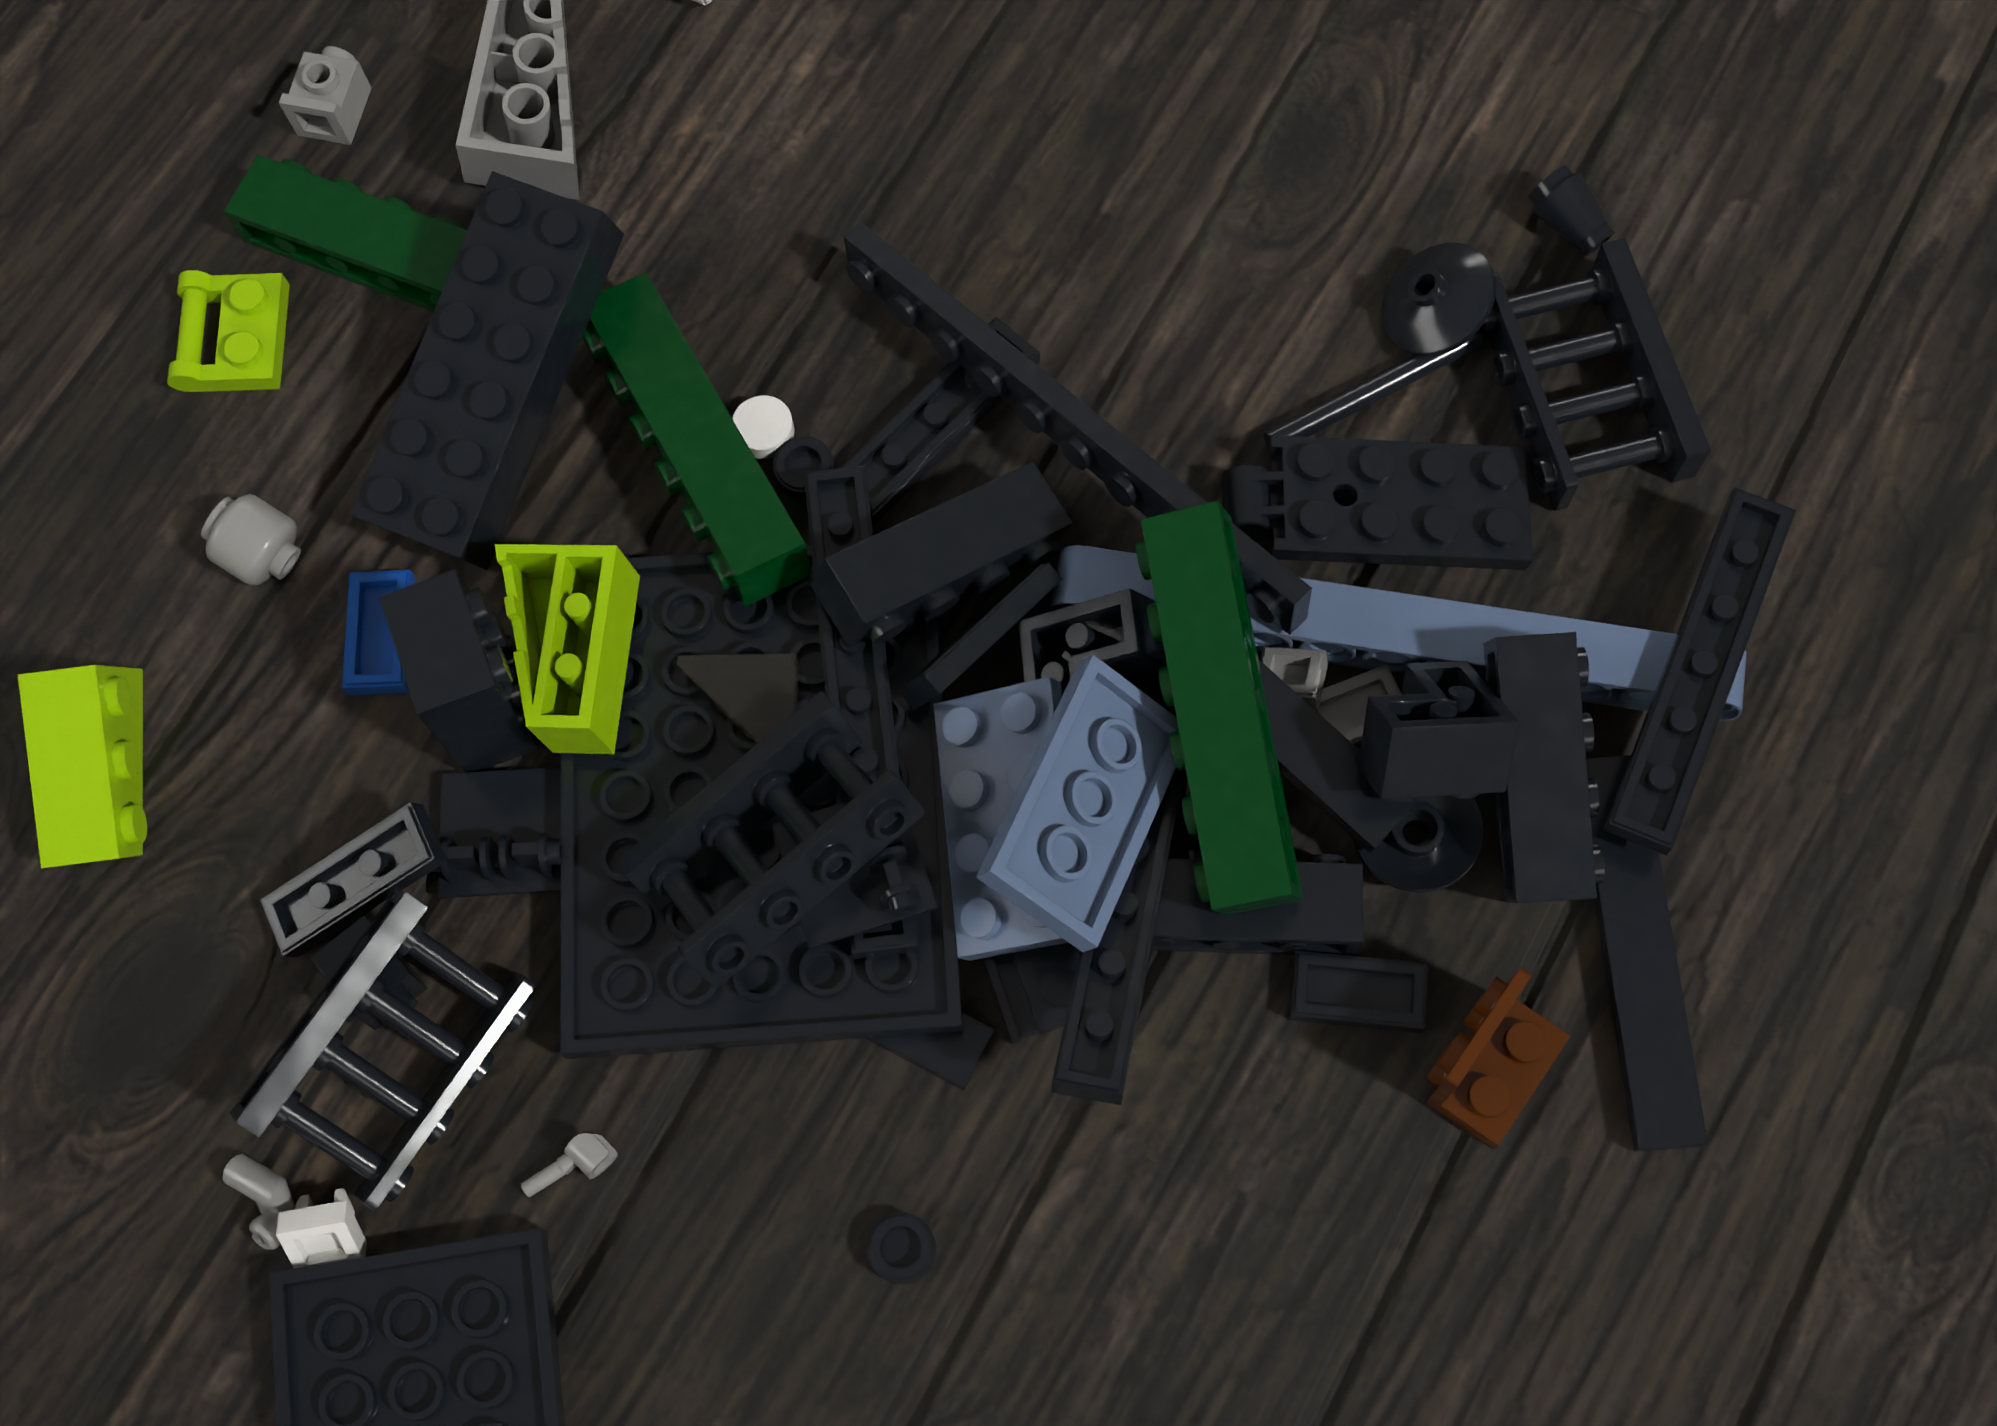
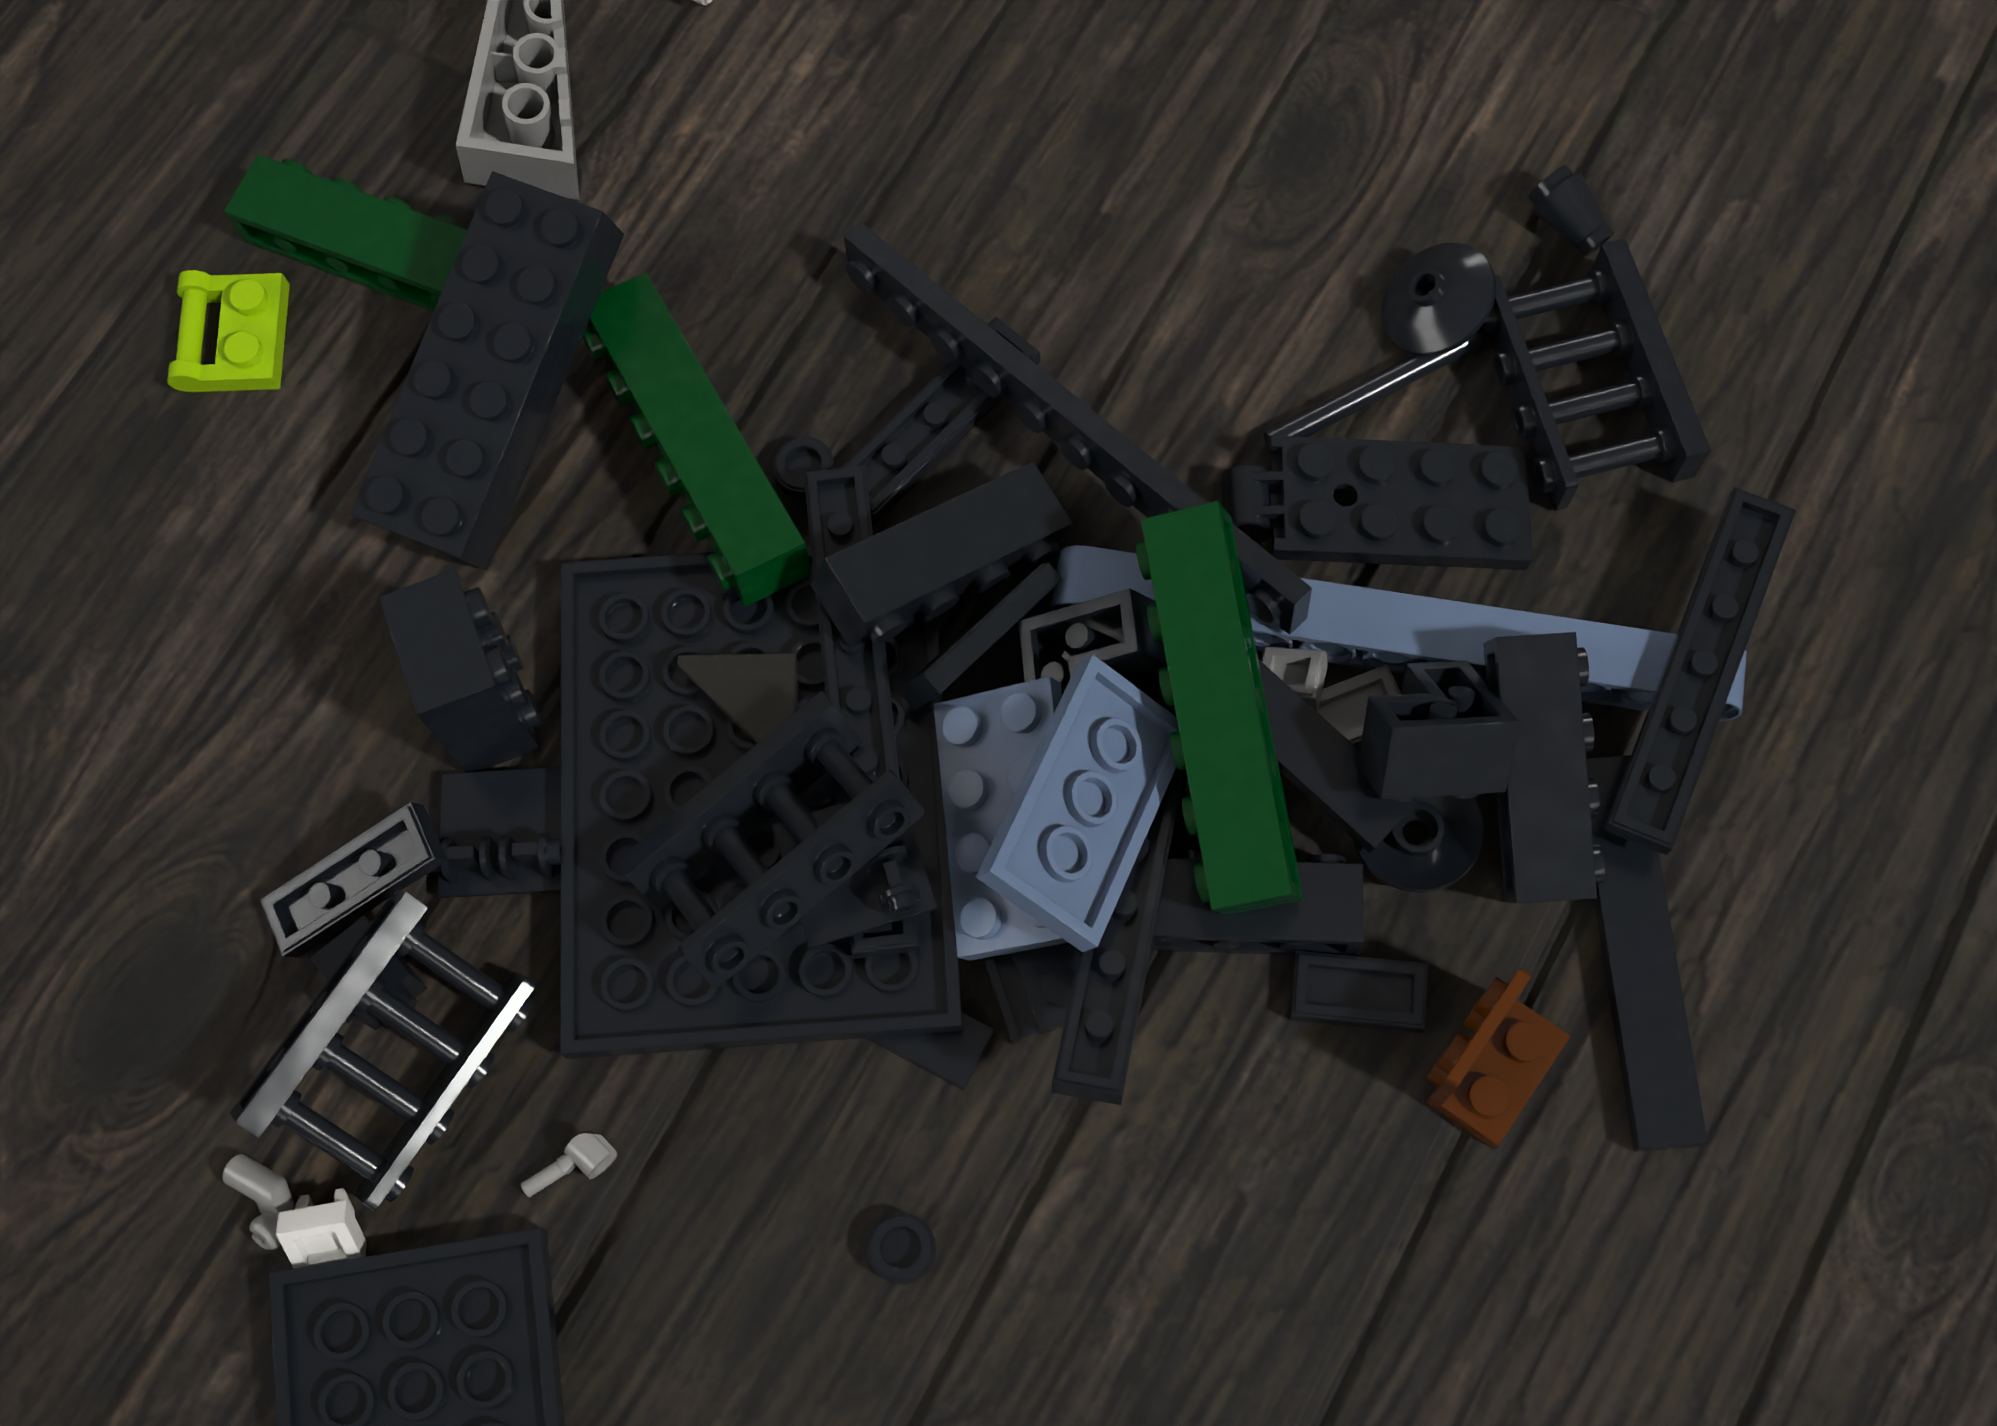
lime wedge [17,665,147,868] -> none
light grey head [201,494,301,586] -> none
light grey brick [279,46,371,145] -> none
blue tile [342,570,417,695] -> none
lime wedge [494,544,640,755] -> none
white tile [732,395,795,459] -> none

